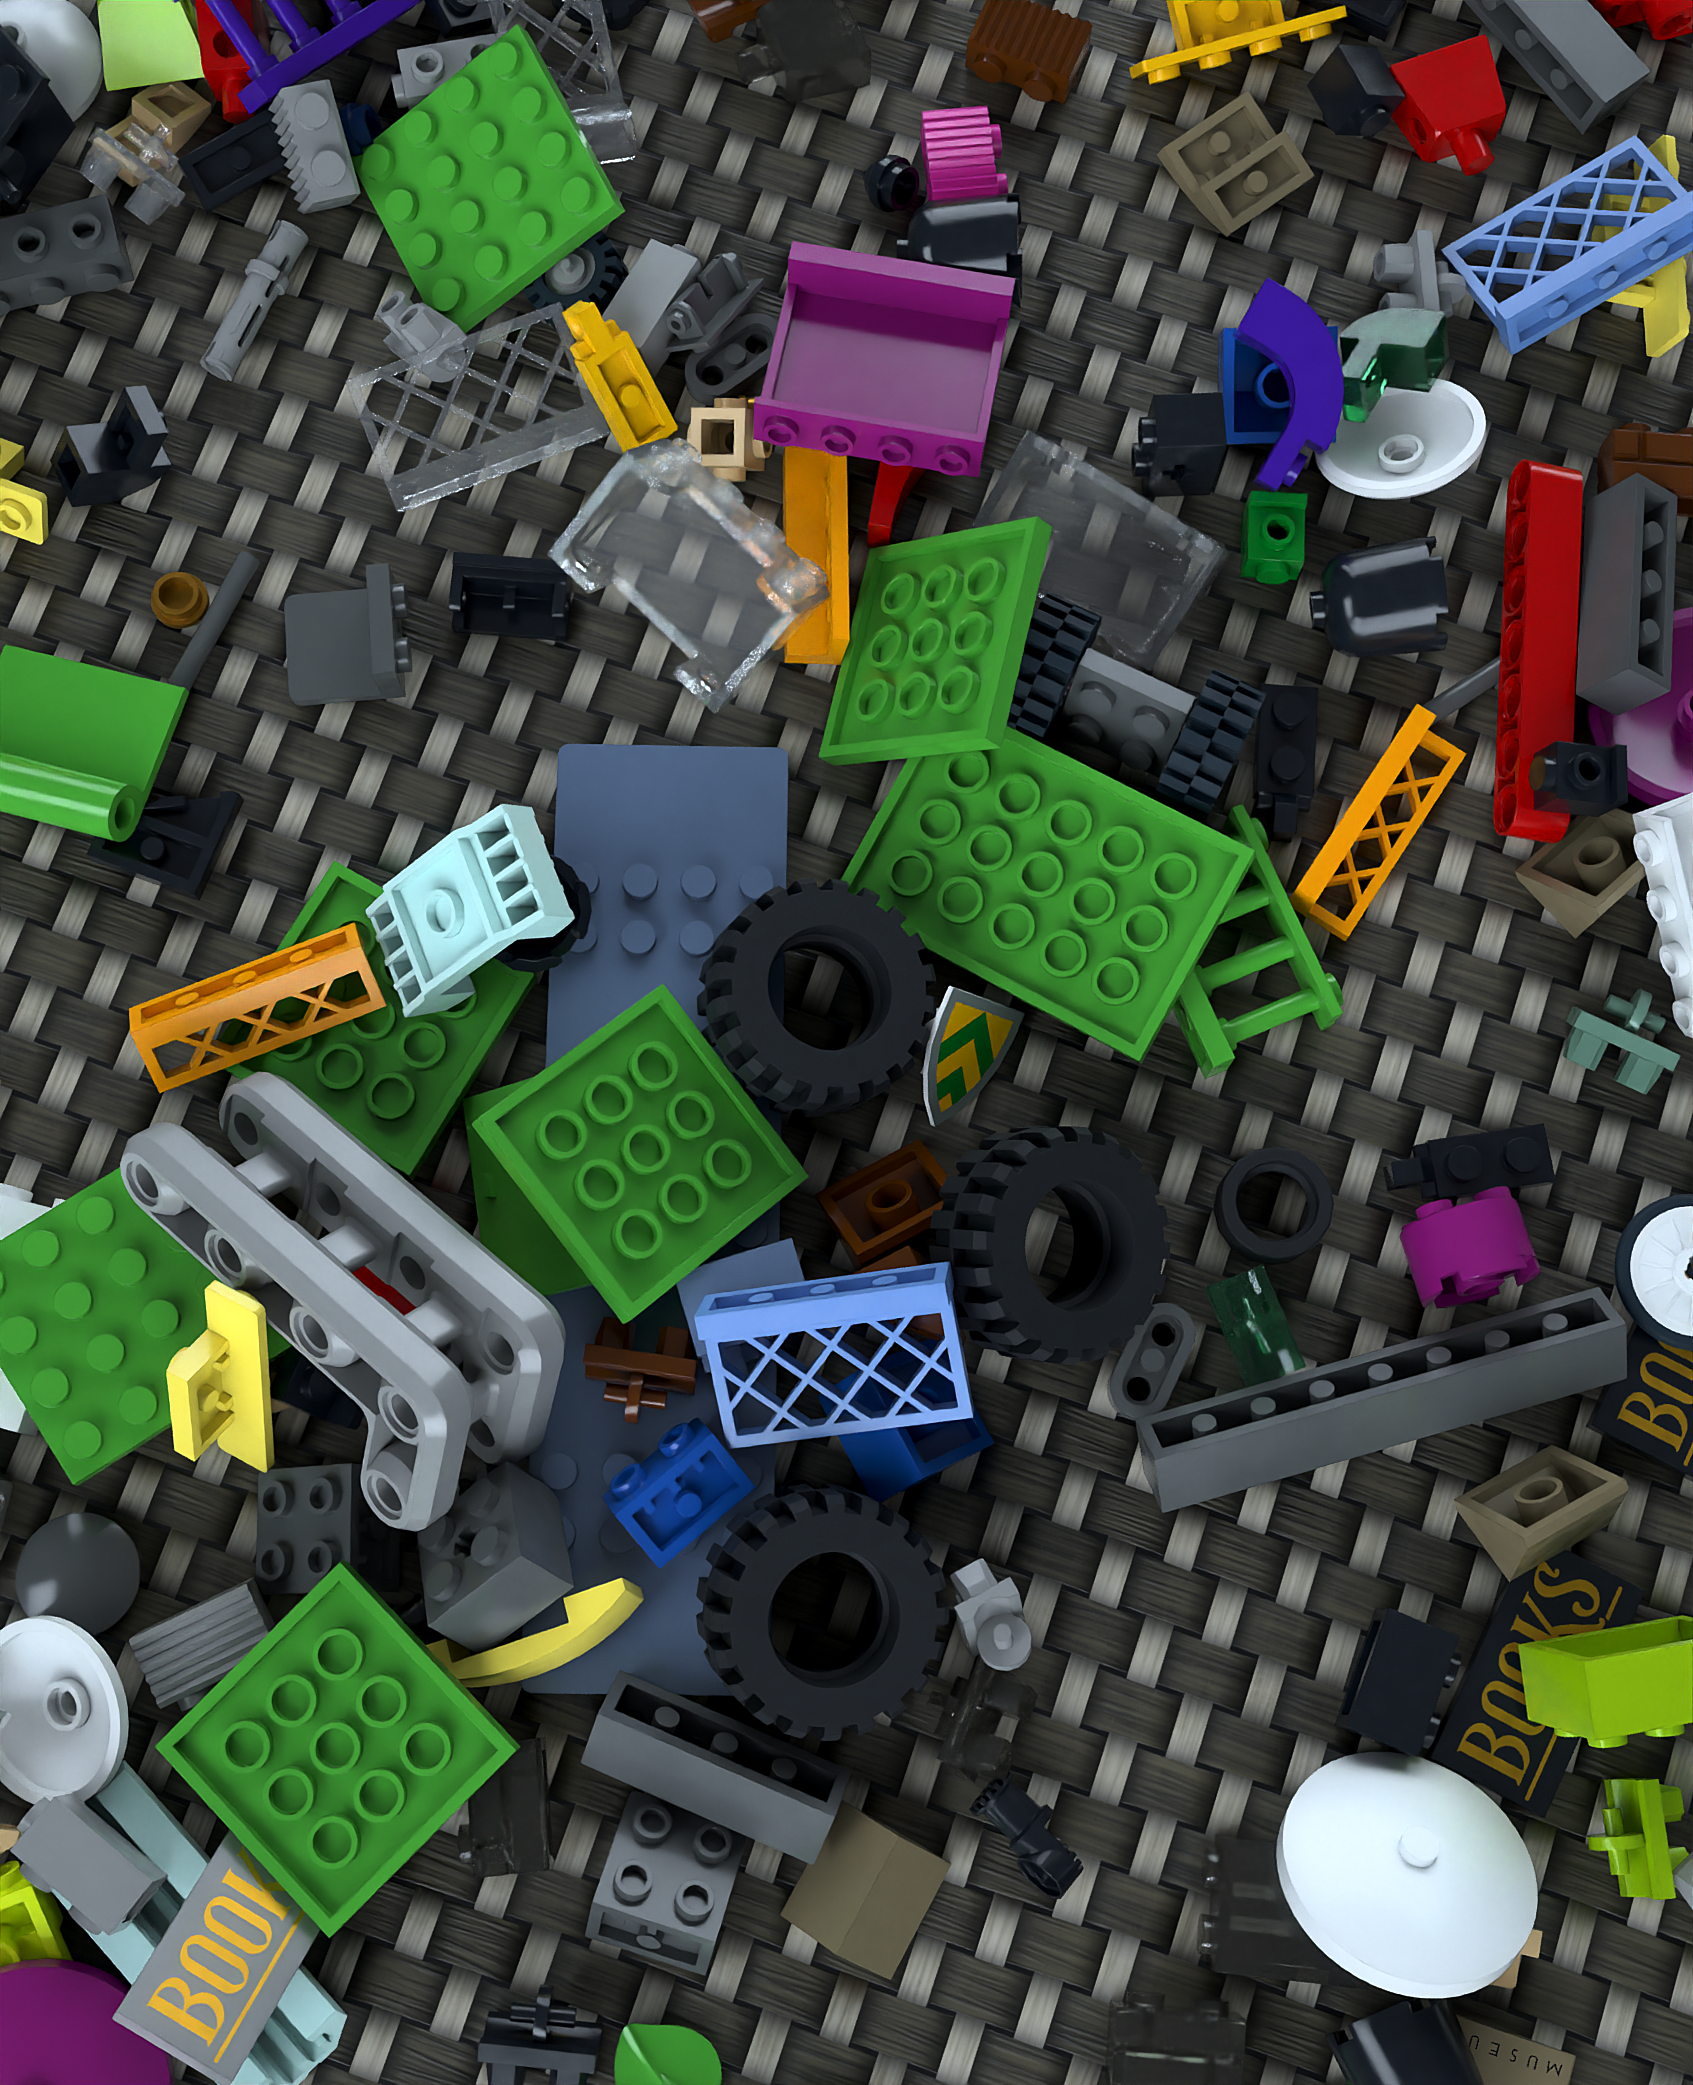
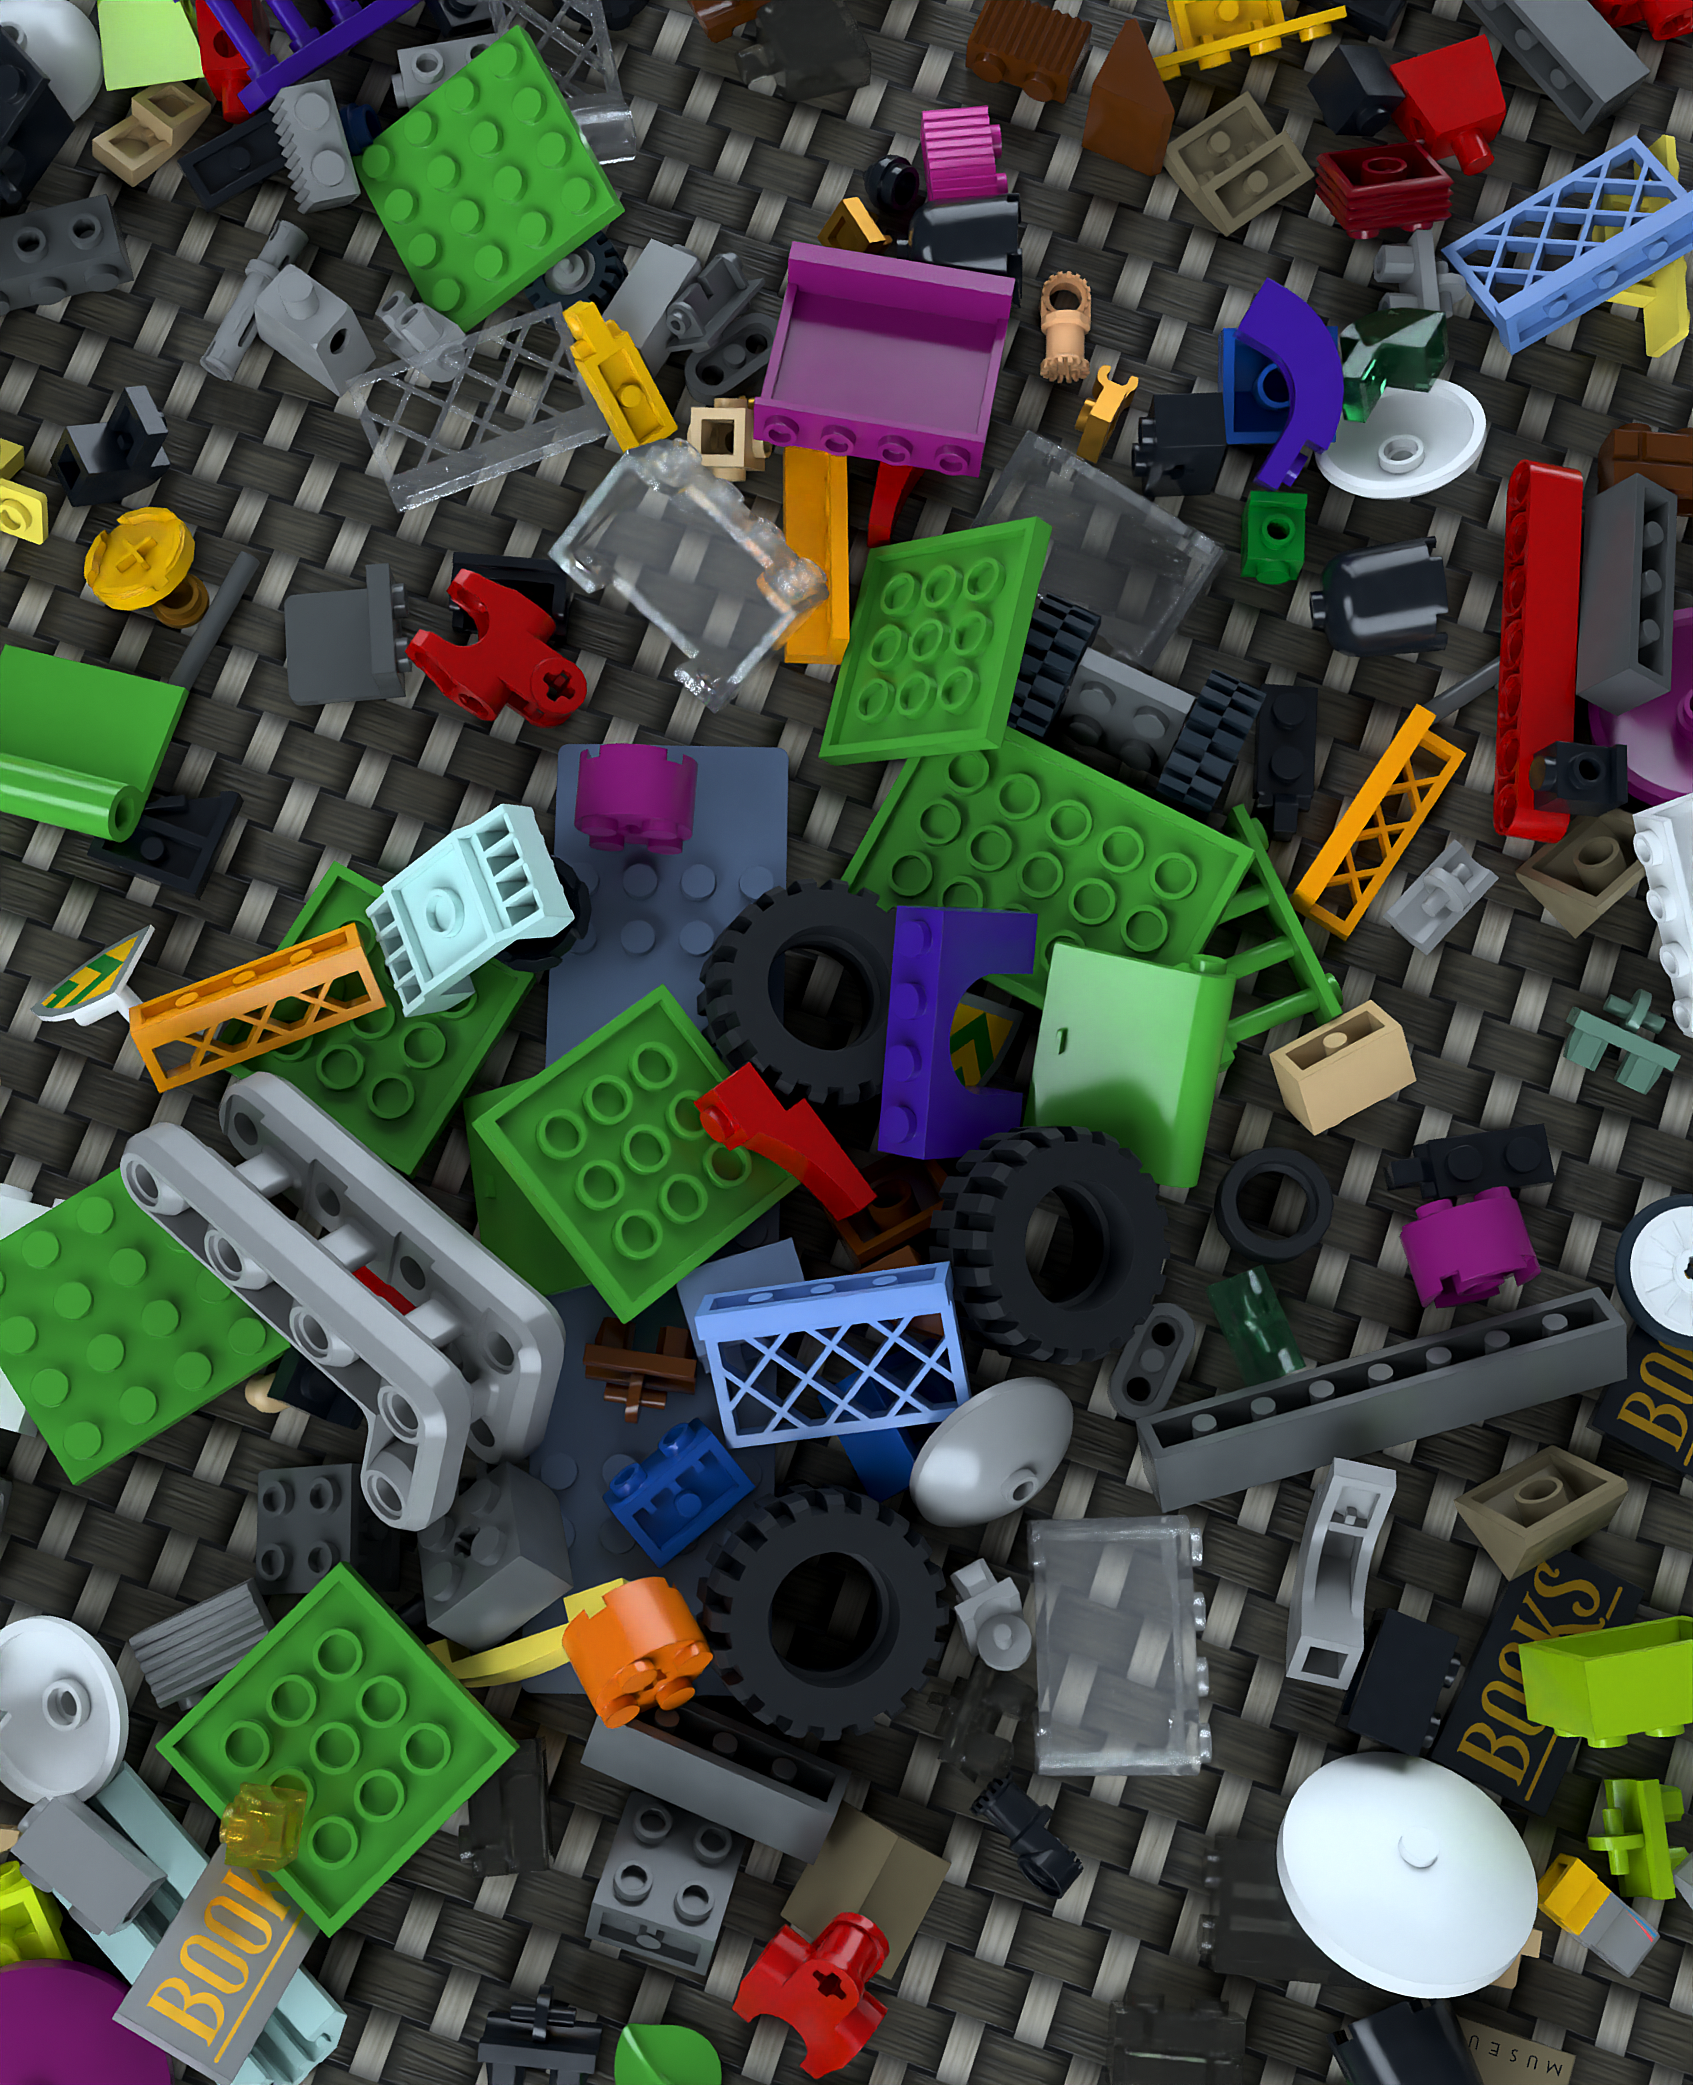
dark grey dish [16,1512,144,1637] -> none
clear hips [79,122,186,226] -> none
light yellow bracket [166,1280,275,1473] -> none
none -> shield [30,925,155,1026]
none -> yellow tile [84,507,195,611]
none -> clear yellow brick [219,1782,307,1872]
none -> light grey torso [253,264,376,398]
none -> red piece [405,568,587,729]
none -> orange brick [562,1576,713,1729]
none -> magenta brick [574,743,698,855]
none -> red slope [693,1062,877,1222]
none -> red piece [731,1912,890,2079]
none -> pearl gold tile [817,197,893,256]
none -> dark purple arch [877,905,1038,1160]
none -> light grey dish [909,1377,1074,1528]
none -> bright green door [1023,941,1237,1188]
none -> clear windscreen [1027,1515,1212,1776]
none -> light nougat connector [1039,271,1091,383]
none -> pearl gold plate [1075,364,1138,463]
none -> reddish brown slope [1081,18,1175,177]
none -> tan brick [1269,1000,1416,1136]
none -> light grey arch [1286,1457,1396,1690]
none -> dark red brick [1314,141,1454,239]
none -> light grey hips [1383,839,1499,956]
none -> leg [1537,1853,1660,1978]

